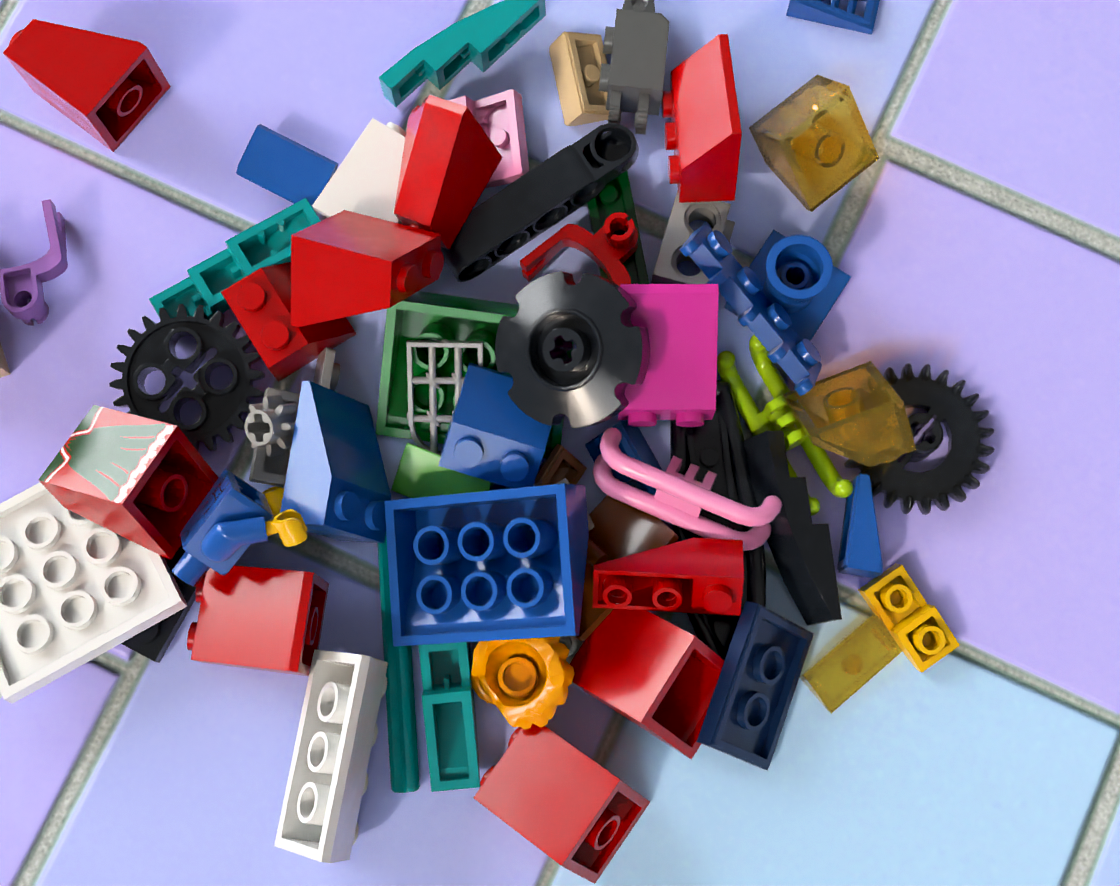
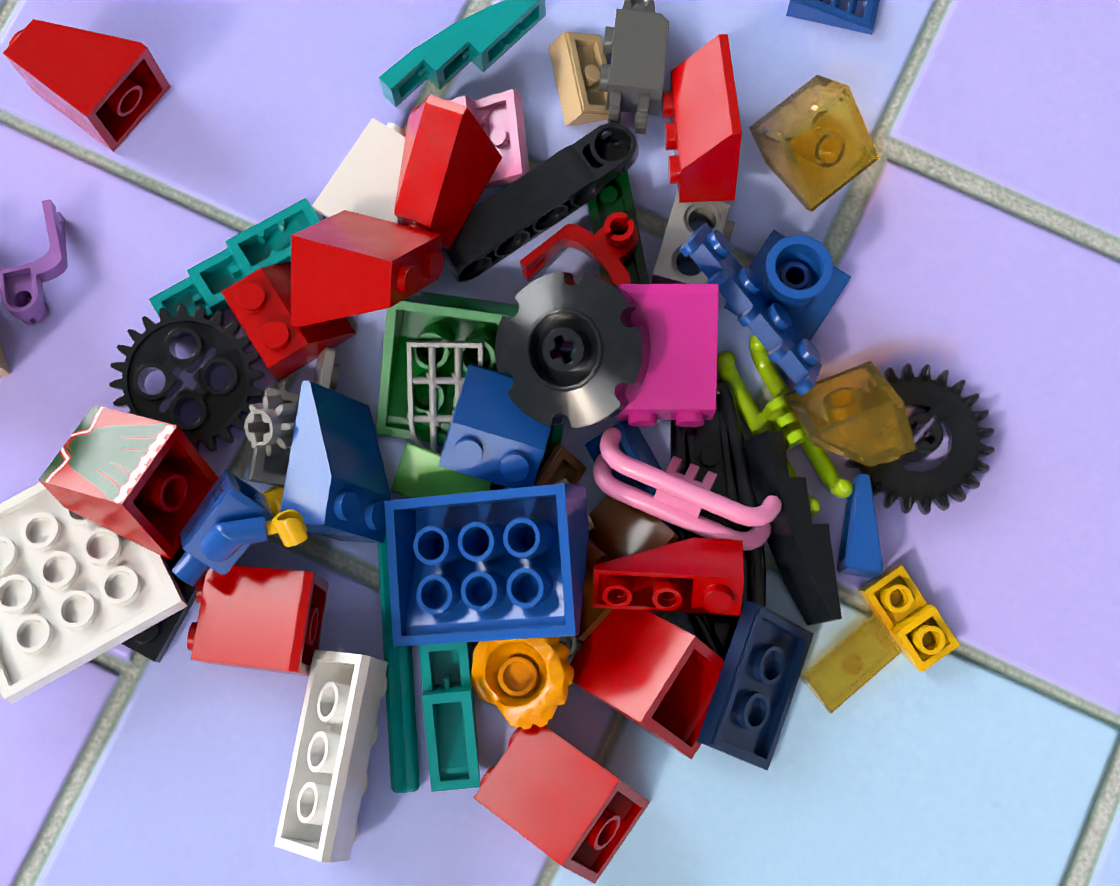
blue slope [236,124,339,210] -> none

